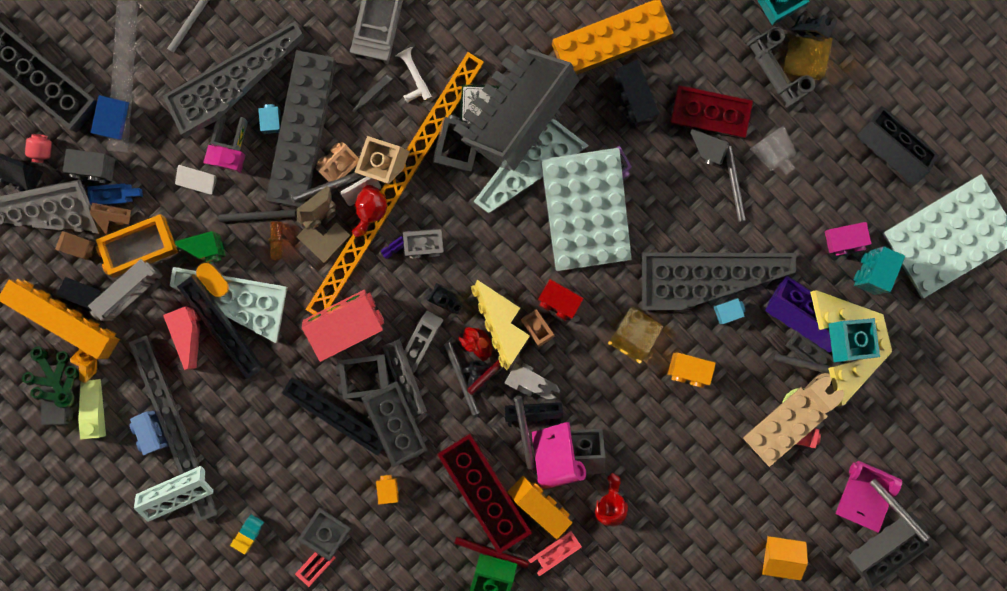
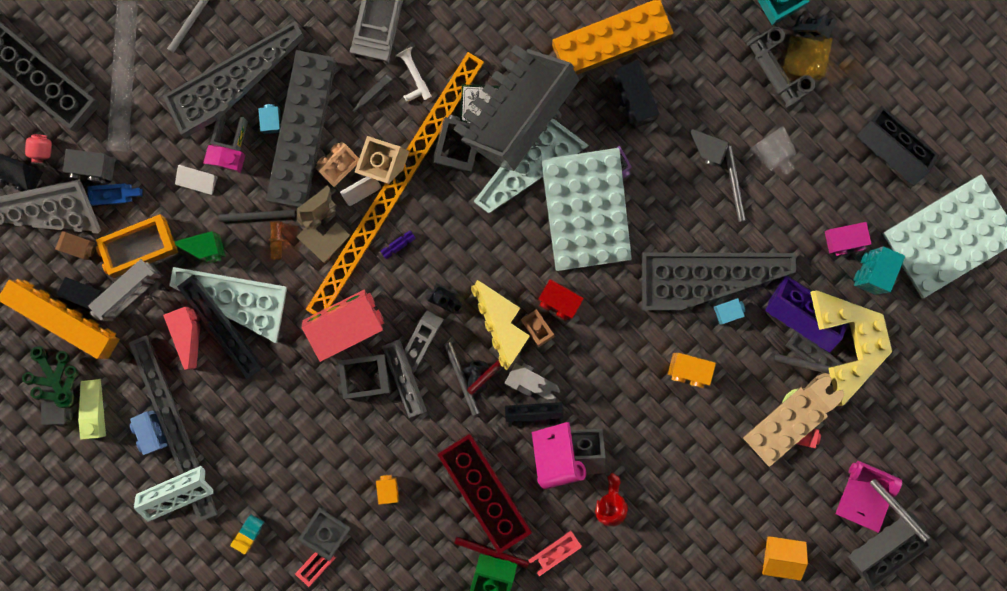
light orange bracket [70,349,97,383] -> none
medium nougat slope [90,203,131,234] -> none
blue slope [91,95,129,140] -> none
light orange tile [196,263,229,297] -> none
black plate [282,377,384,456] -> none
flat silver bar [291,173,363,203] -> none
red piece [352,185,387,237] -> none
dark grey tile [362,381,428,467] -> none
light grey bracket [403,229,444,258] -> none
red hat [458,327,493,361] -> none
light orange wedge [508,476,573,539] -> none
flat silver bar [514,396,535,469] -> none
clear yellow bracket [608,306,663,363] -> none
dark red plate [670,85,753,139] -> none
teal brick [829,318,880,362] -> none

